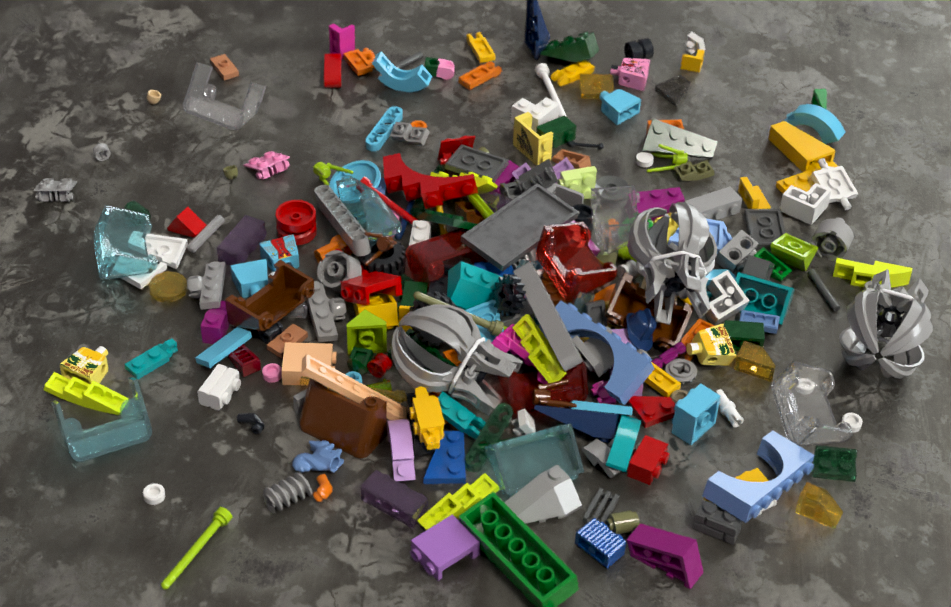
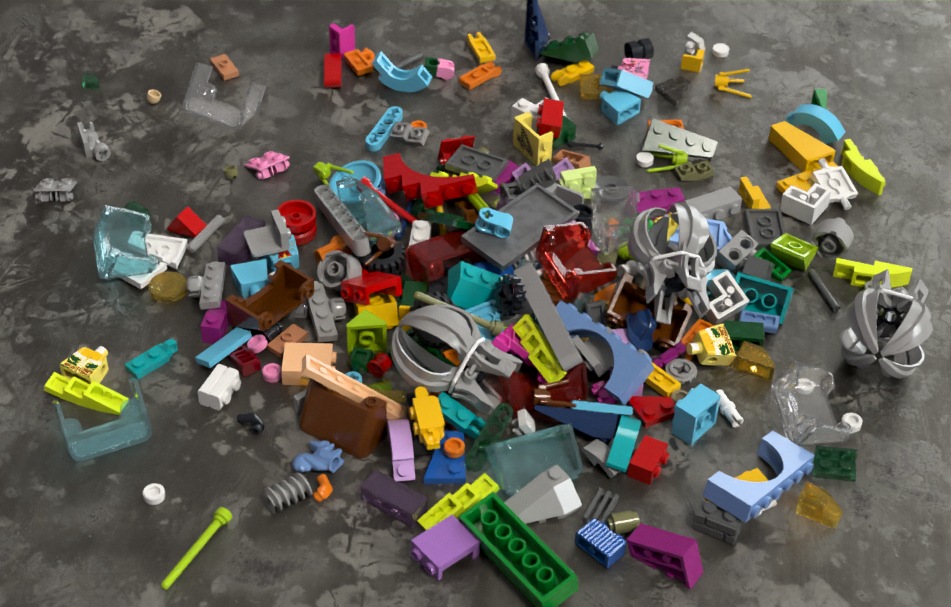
none -> light grey hinge [77,122,103,158]
none -> clear green tile [82,73,99,88]
none -> light grey bracket [244,210,291,257]
none -> bright pink tile [247,334,268,353]
none -> orange tile [444,438,465,458]
none -> medium azure piece [475,208,513,238]
none -> red brick [536,98,564,138]
none -> medium azure slope [599,68,654,98]
none -> white tile [712,44,729,58]
none -> yellow plant [715,69,752,98]
none -> neon yellow slope [841,139,885,195]

